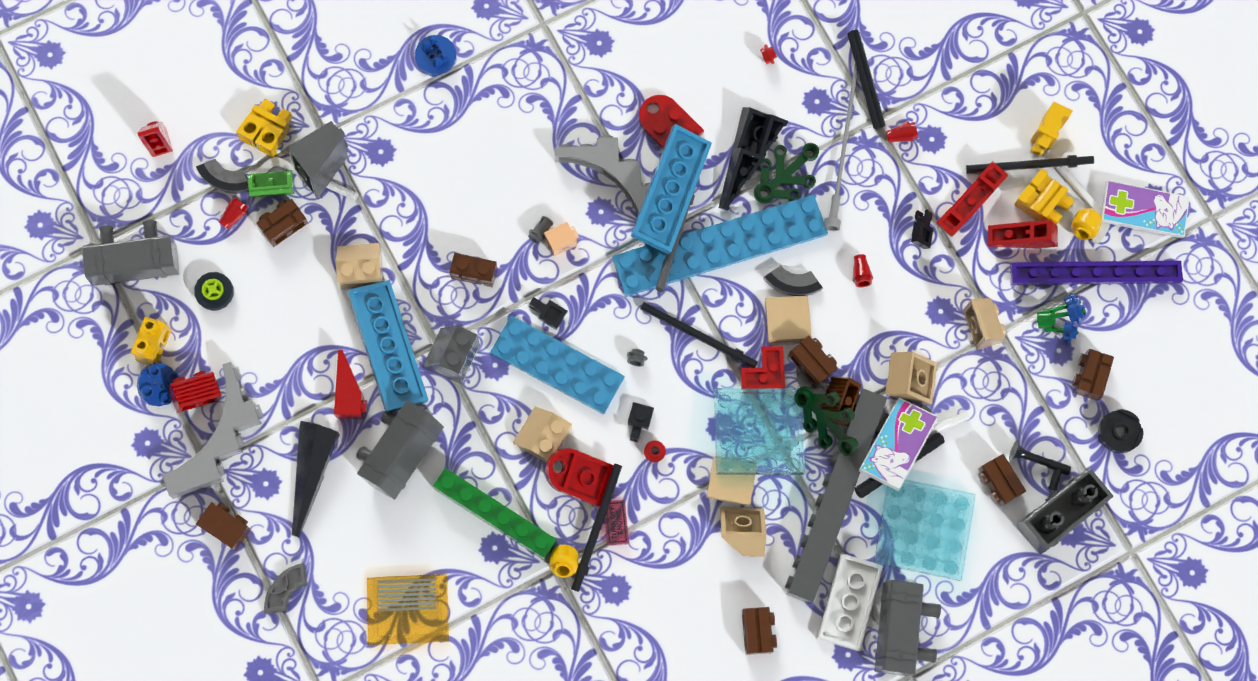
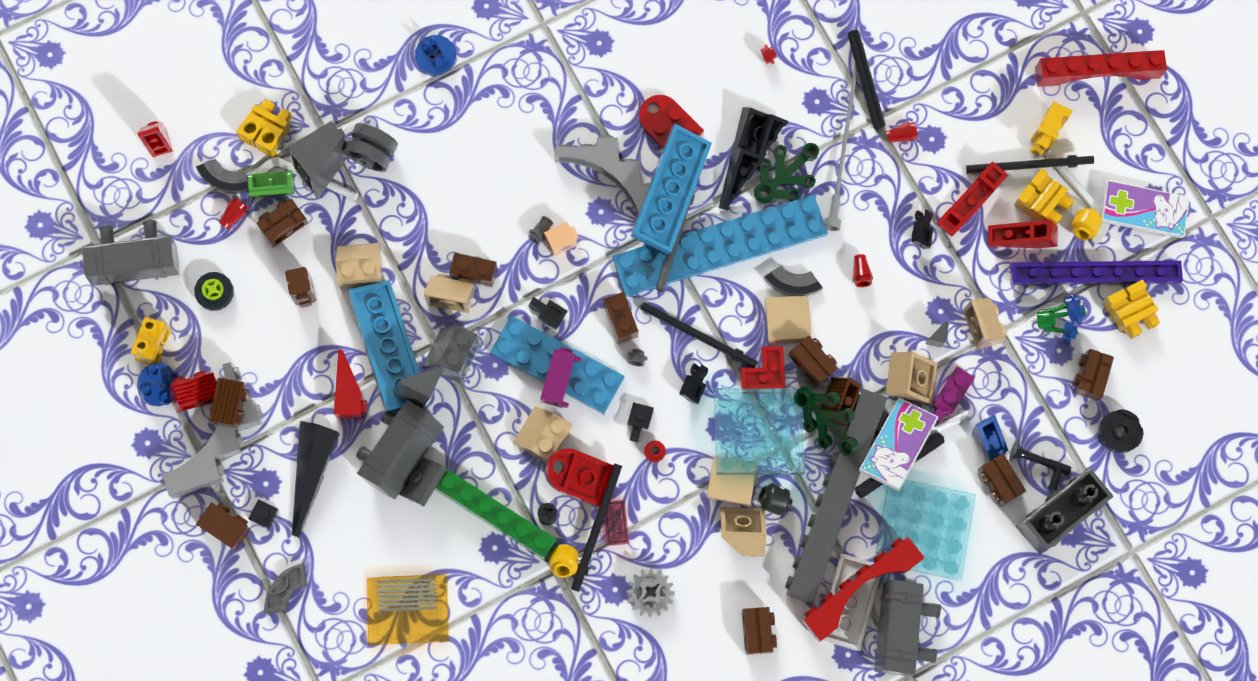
none -> reddish brown brick [208,378,250,428]
none -> black plate [248,499,279,529]
none -> reddish brown brick [285,267,317,308]
none -> dark grey wheel [343,123,398,172]
none -> dark grey slope [393,367,443,409]
none -> dark grey plate [399,458,447,507]
none -> tan slope [424,274,475,314]
none -> black bush [538,503,557,525]
none -> magenta brick [540,347,582,408]
none -> reddish brown brick [603,292,639,344]
none -> light grey gear [626,568,675,618]
none -> black plate [679,364,708,404]
none -> pearl dark grey head [758,483,793,515]
none -> red arch [802,537,925,642]
none -> dark grey slope [925,322,949,347]
none -> magenta hinge [932,366,975,424]
none -> blue slope [972,414,1009,461]
none -> red arch [1035,50,1167,87]
none -> yellow hips [1102,280,1160,339]

